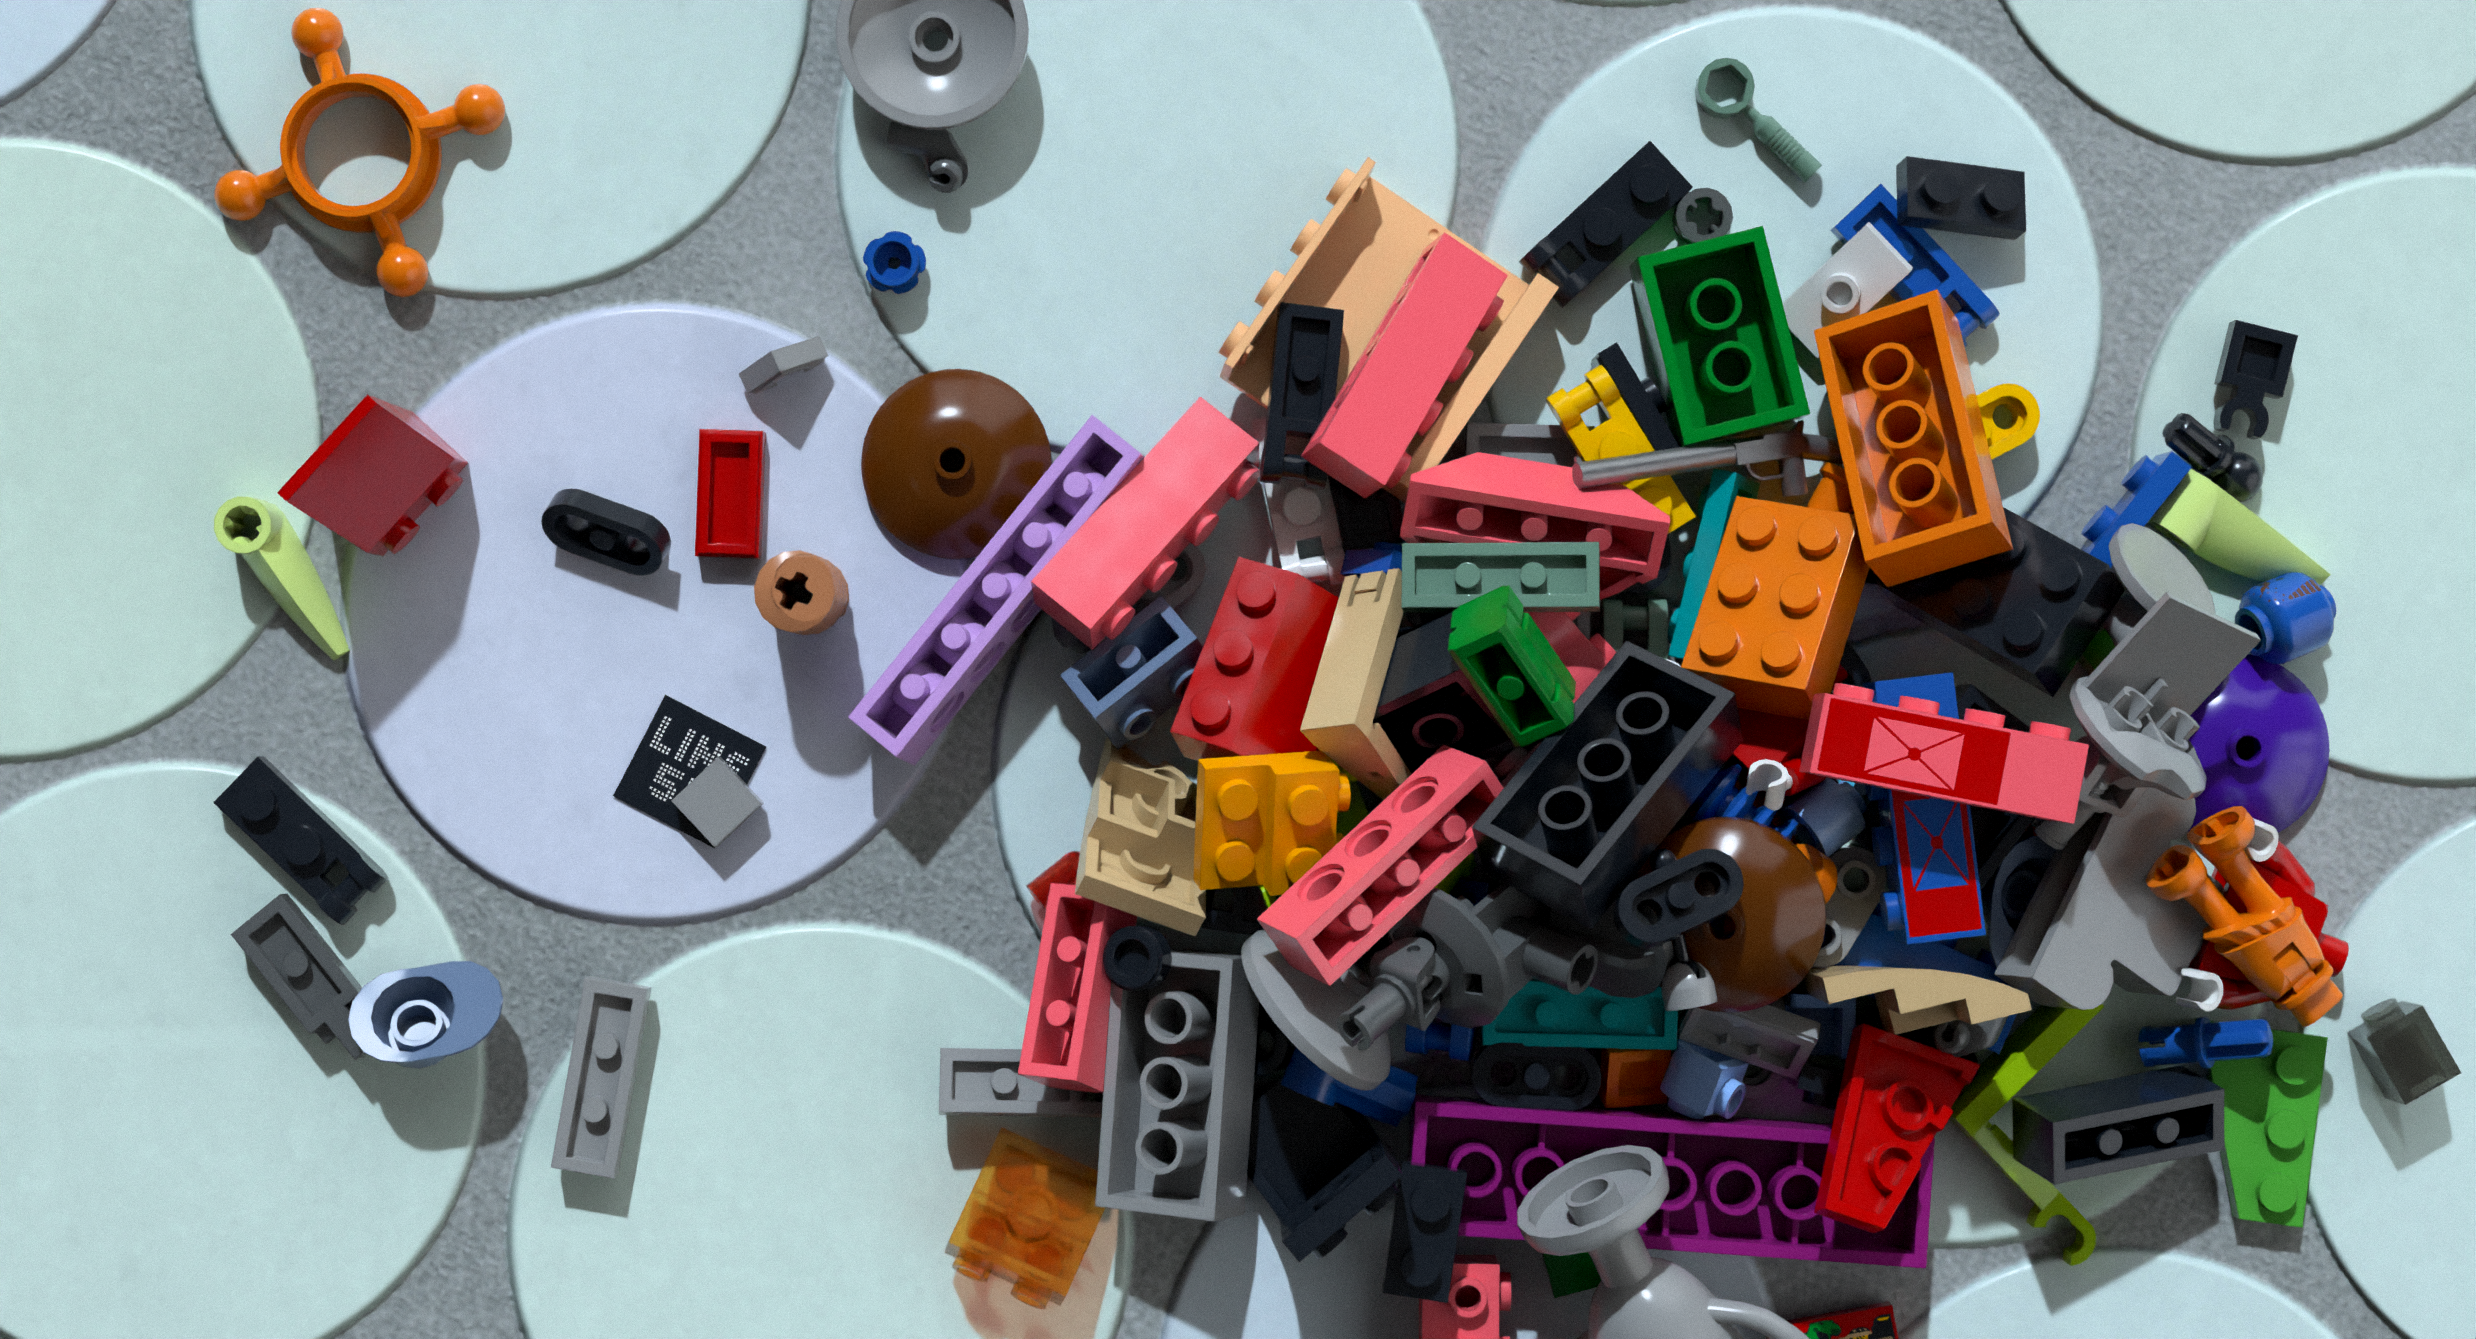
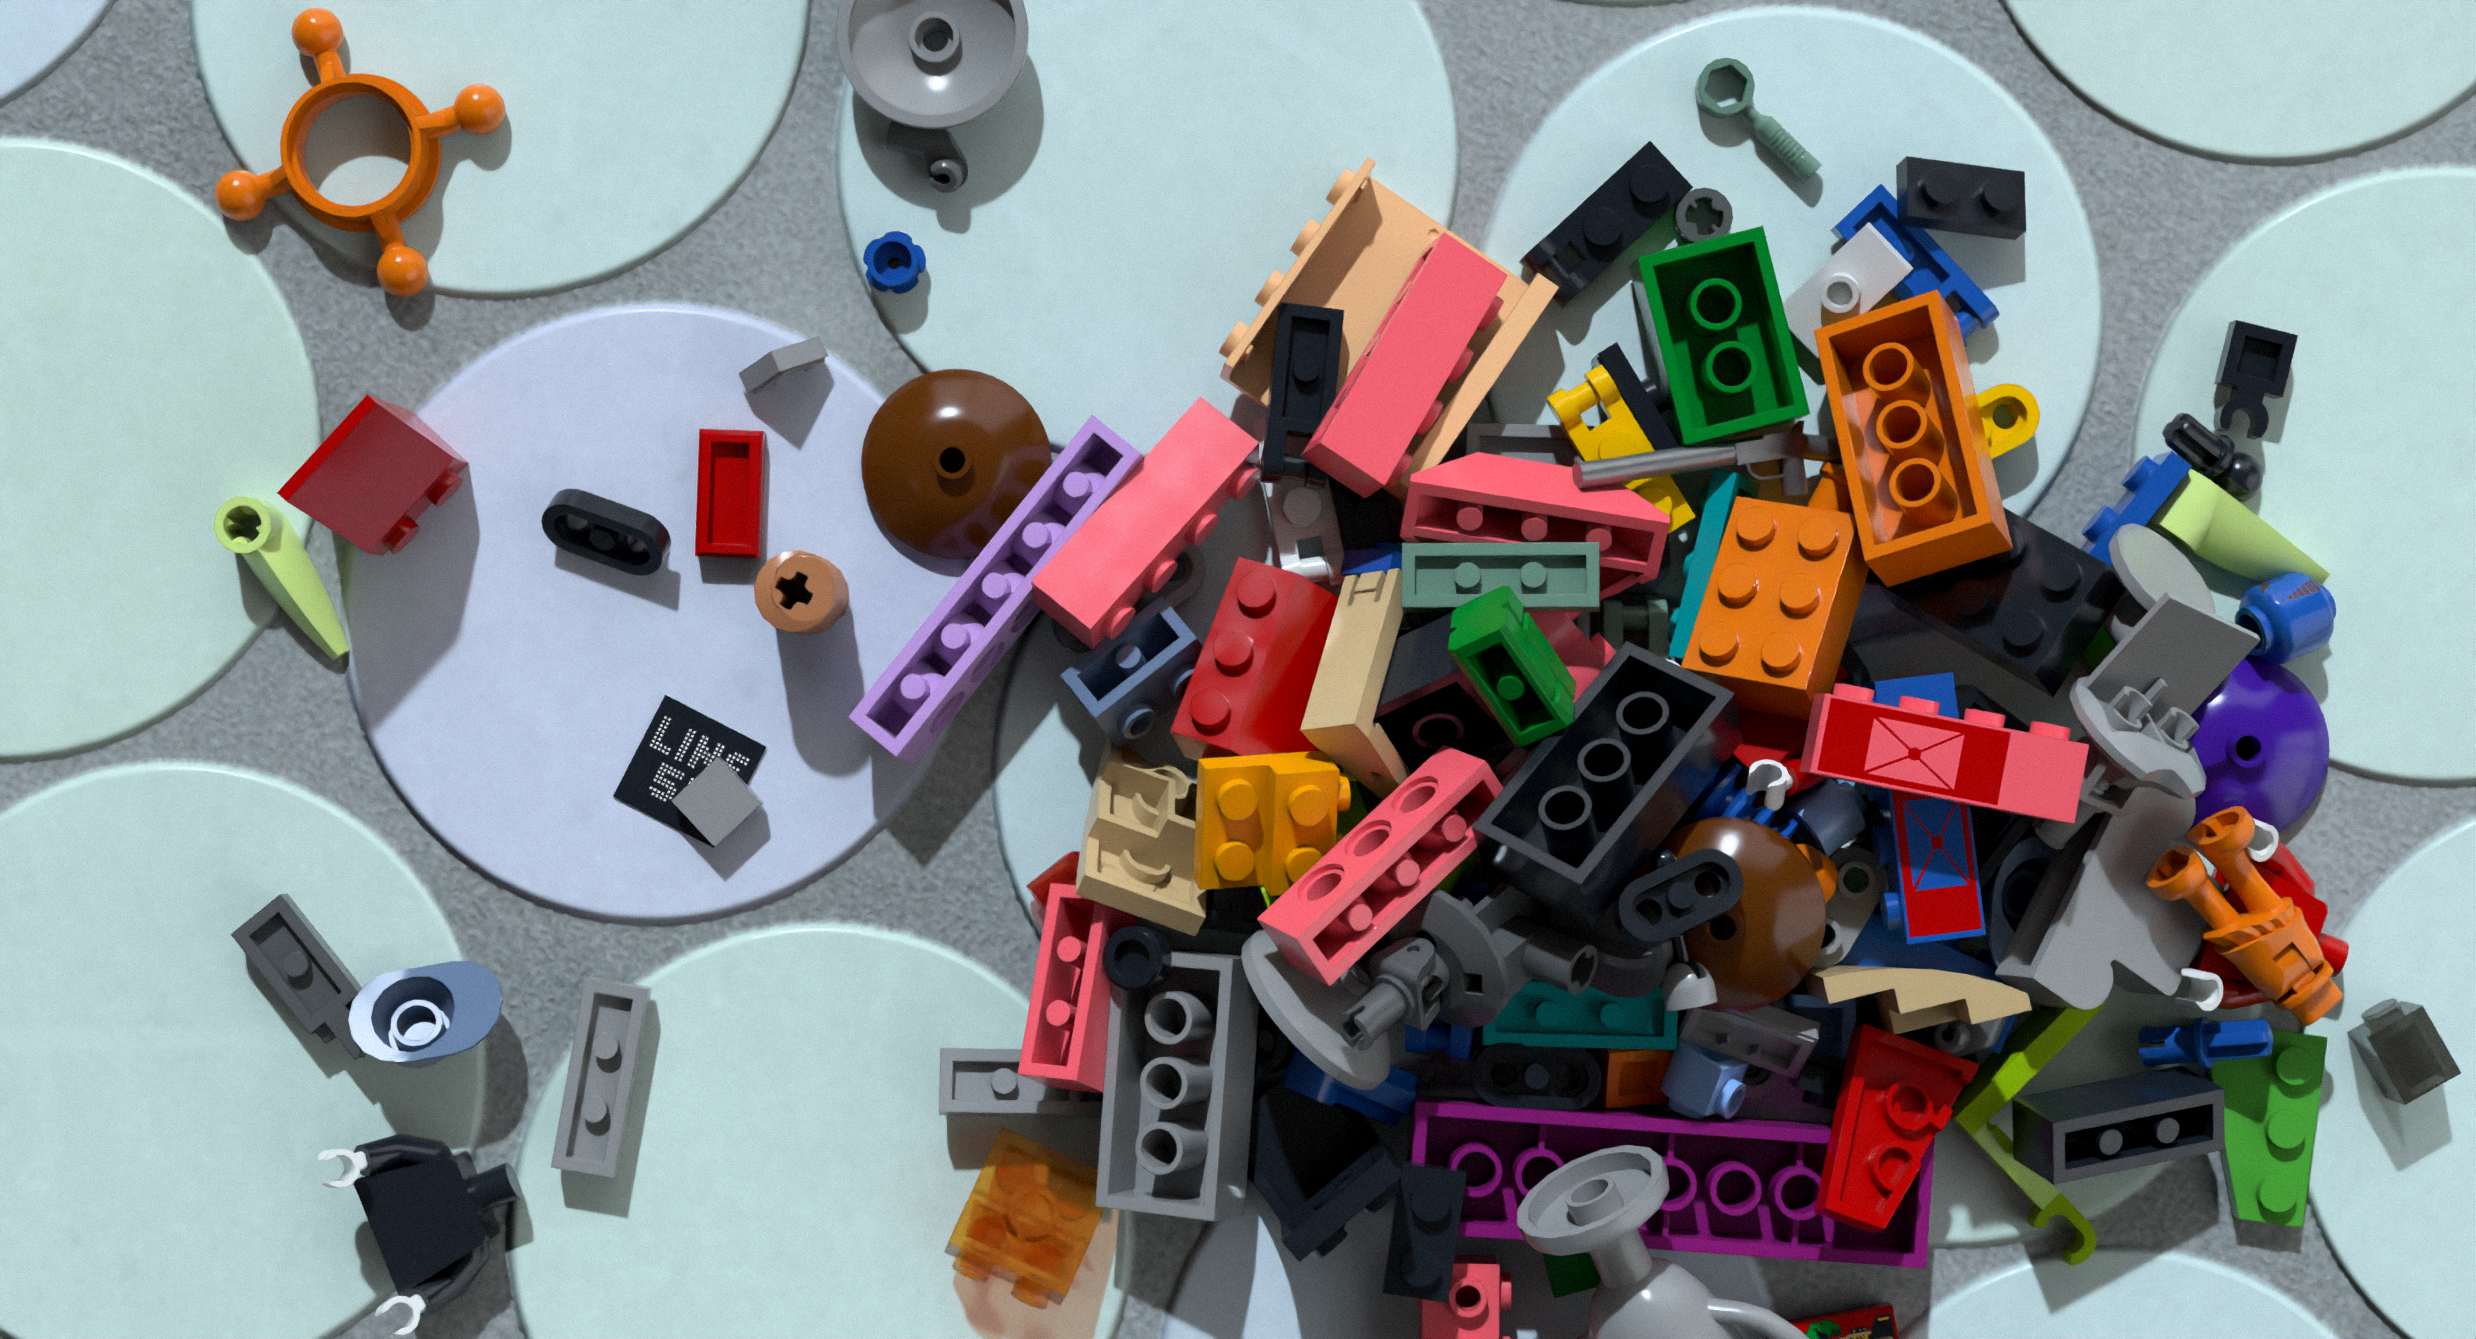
black plate [213,756,388,925] -> none
none -> black torso [317,1134,522,1339]

